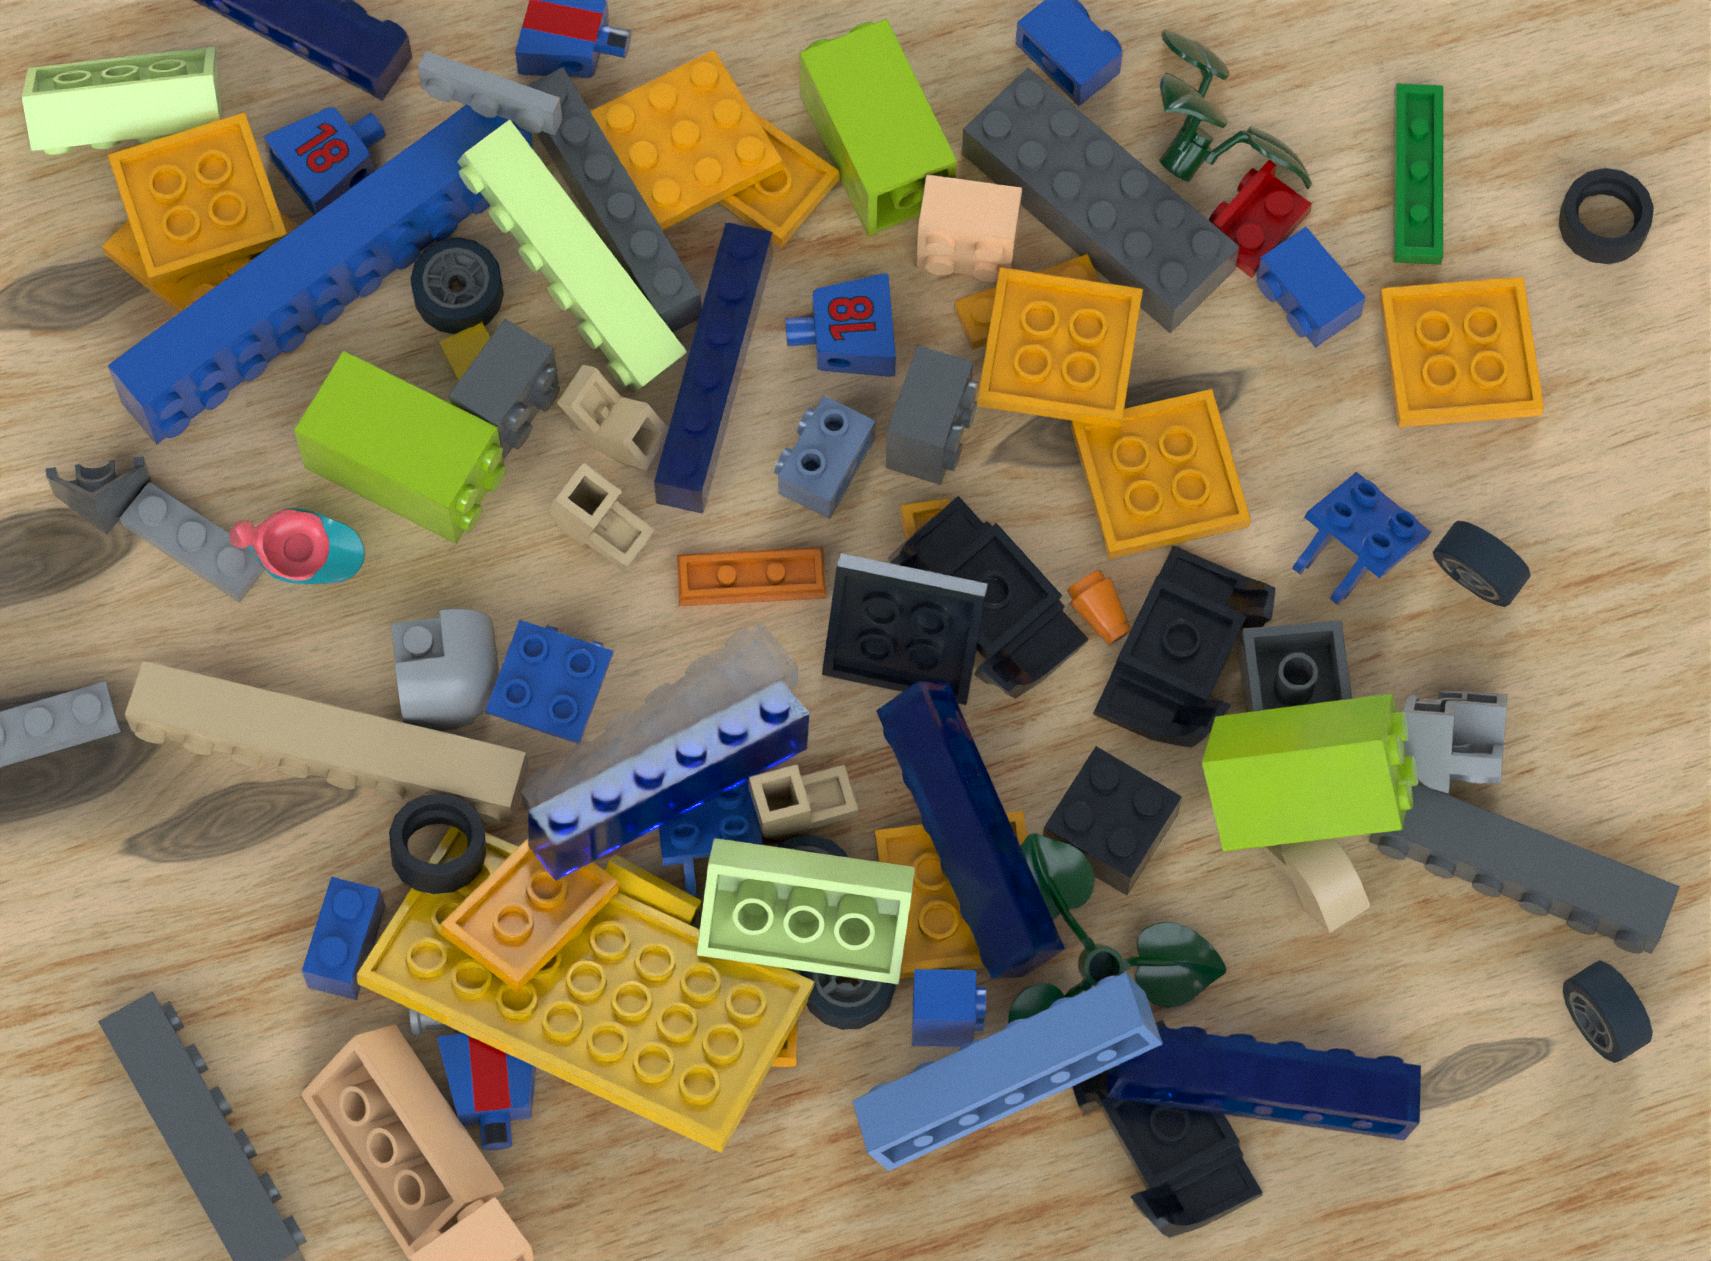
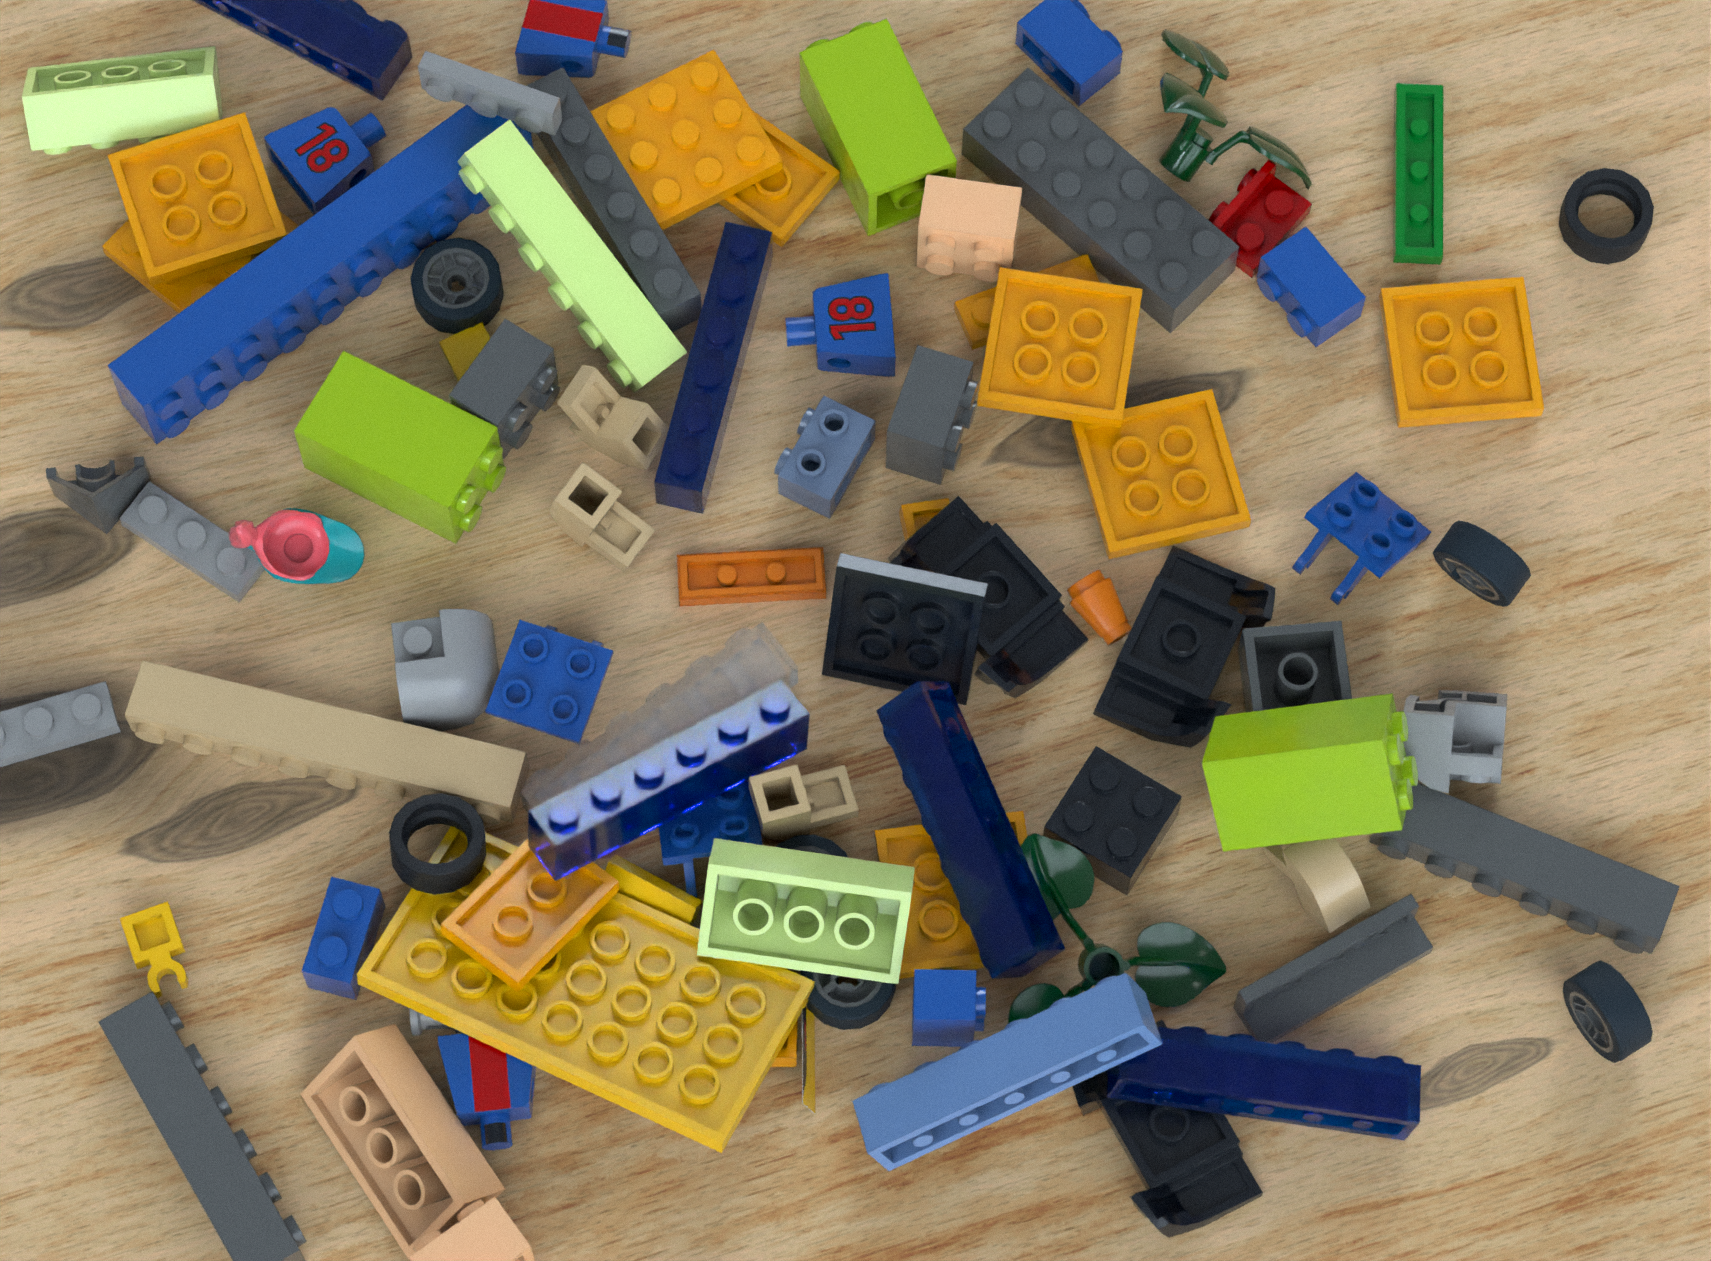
none -> yellow plate [120,901,189,998]
none -> yellow sticker [802,1007,815,1113]
none -> dark grey fence [1233,894,1433,1050]

